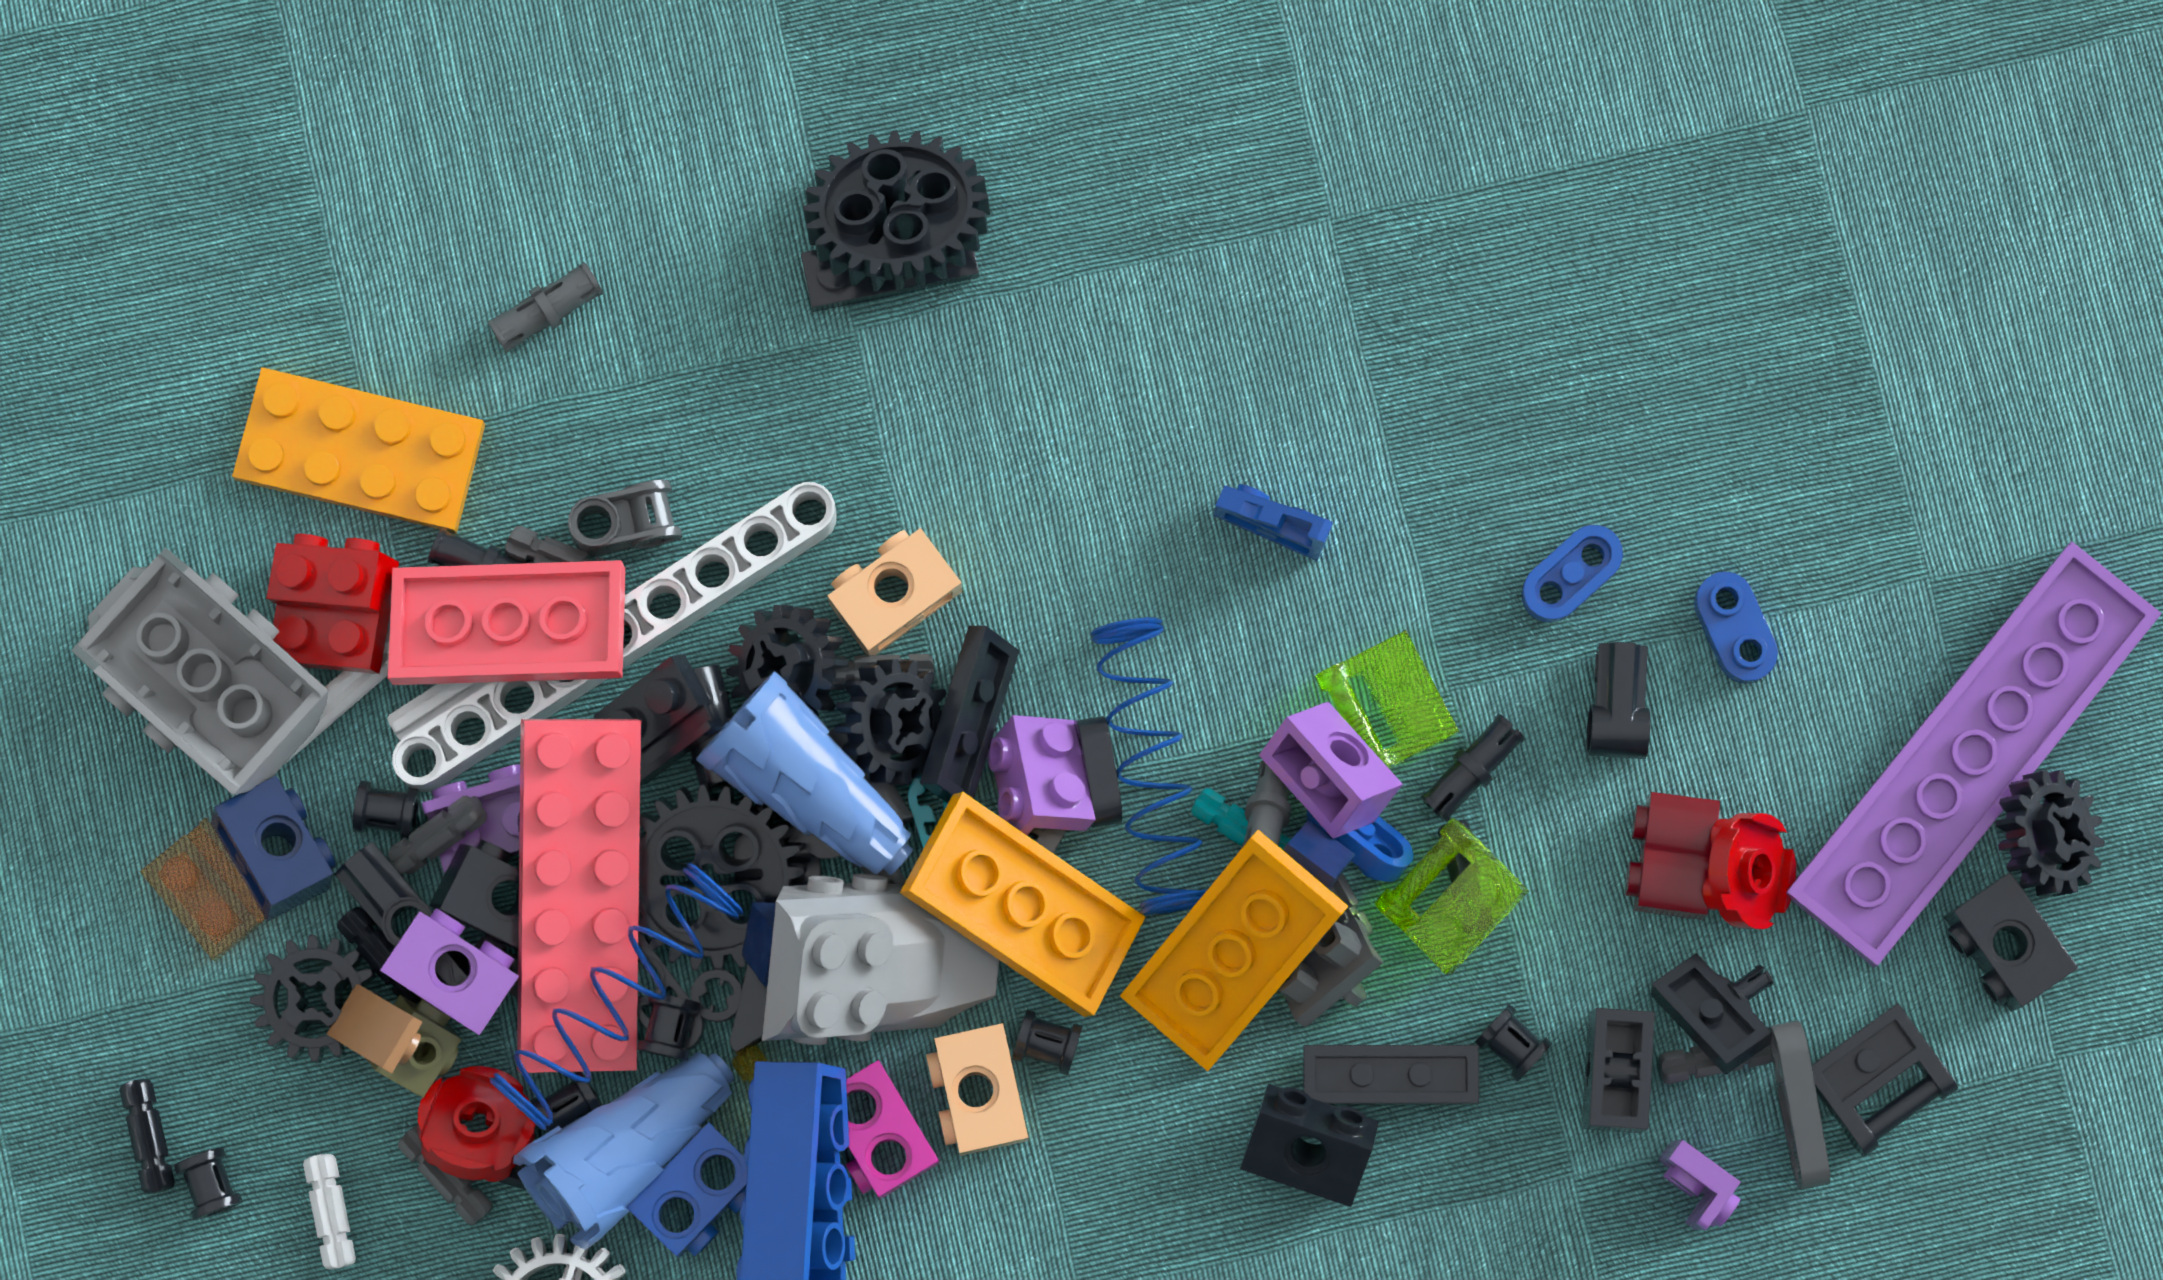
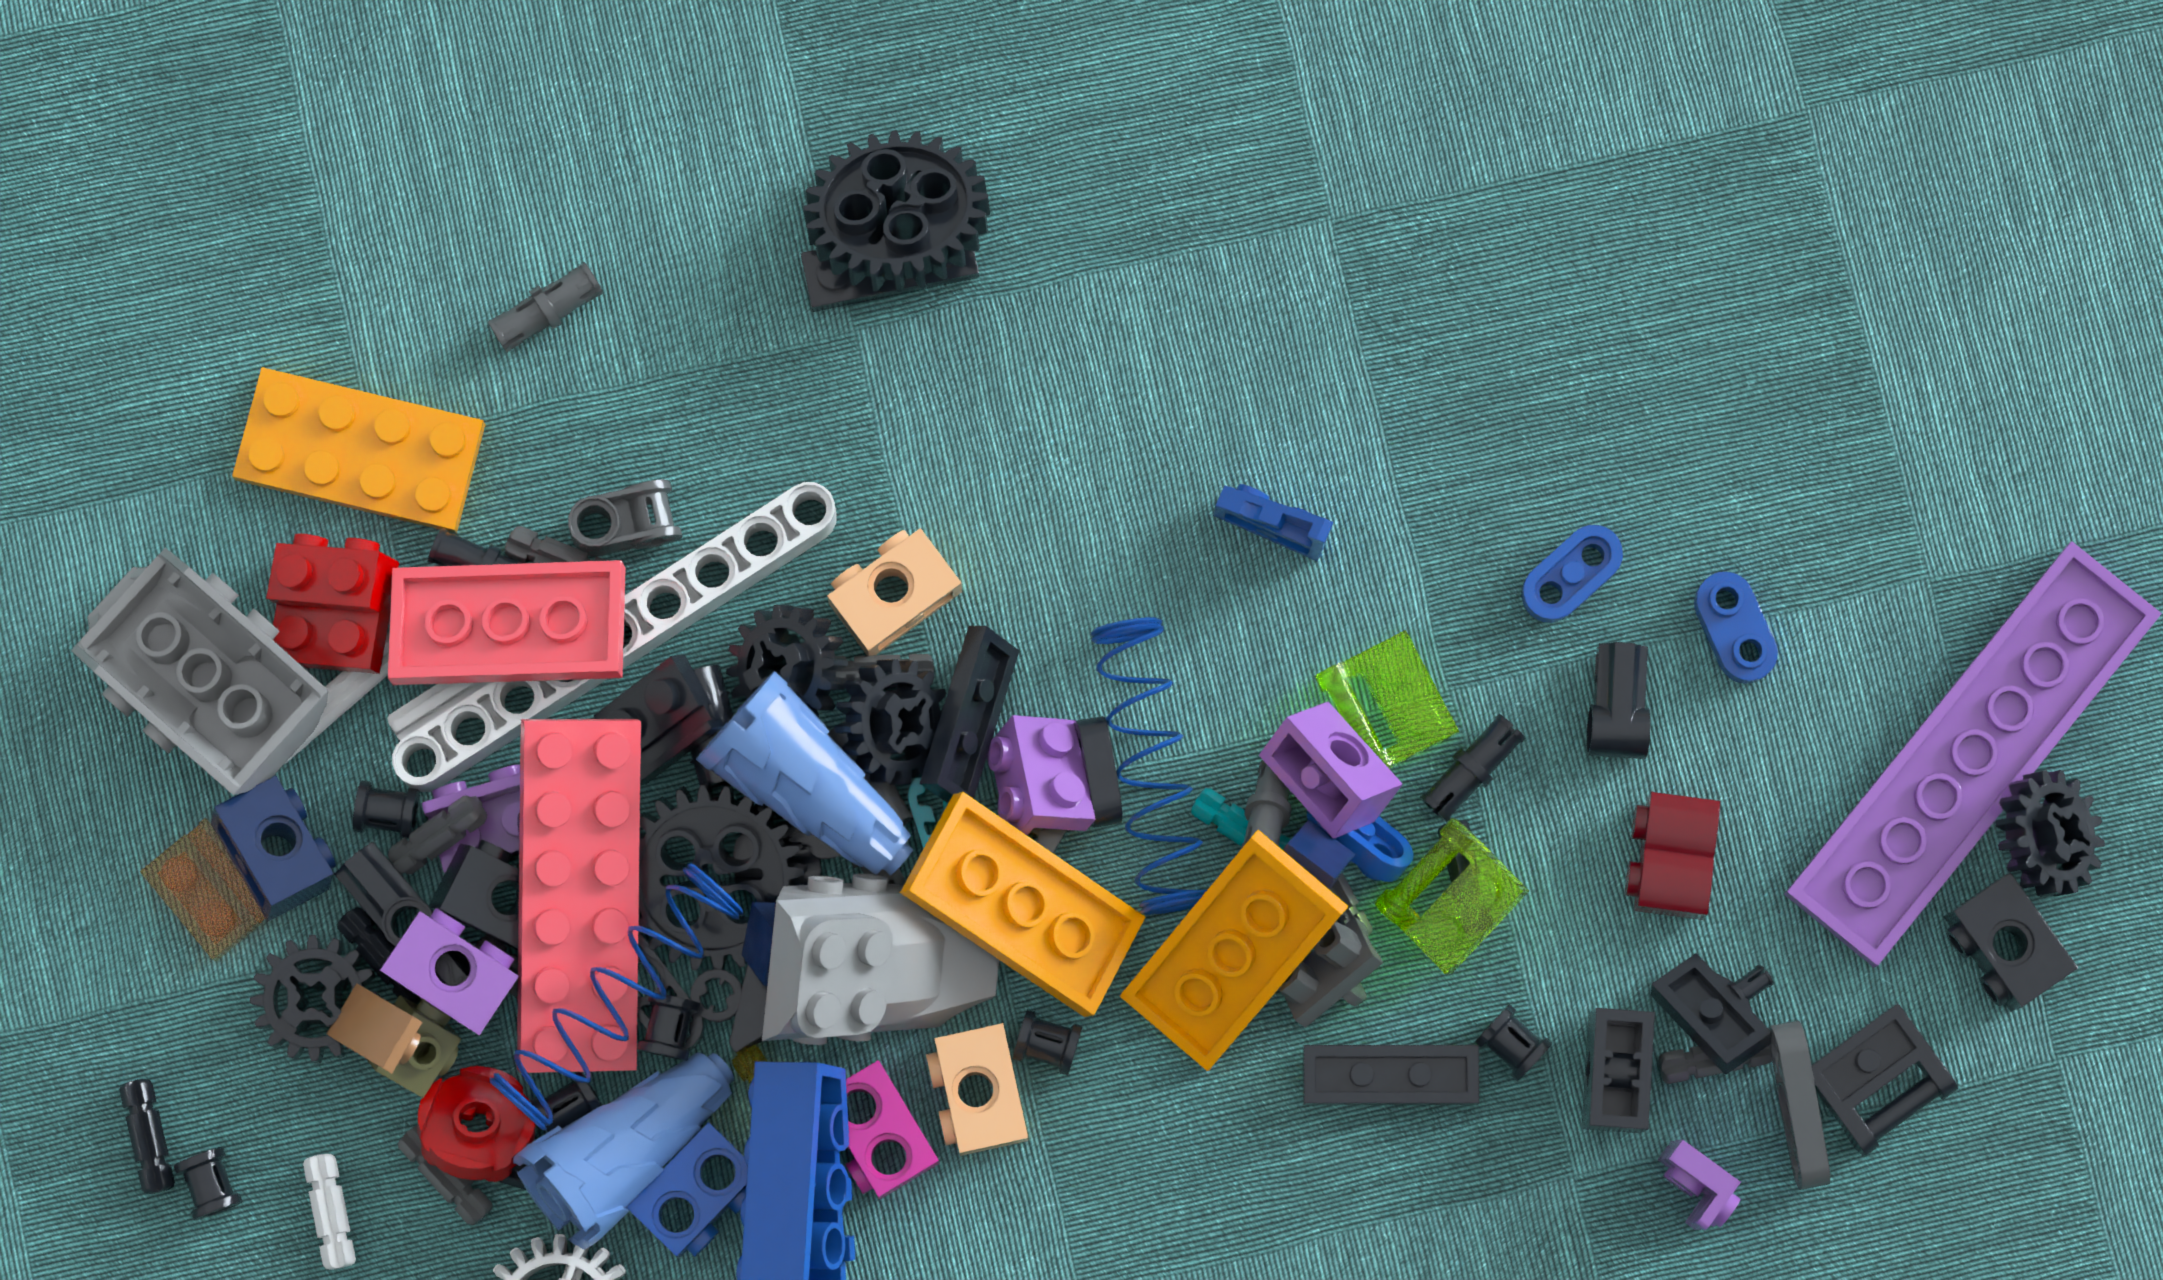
black brick [1240,1083,1379,1207] -> none
red plate [1703,813,1796,929] -> none

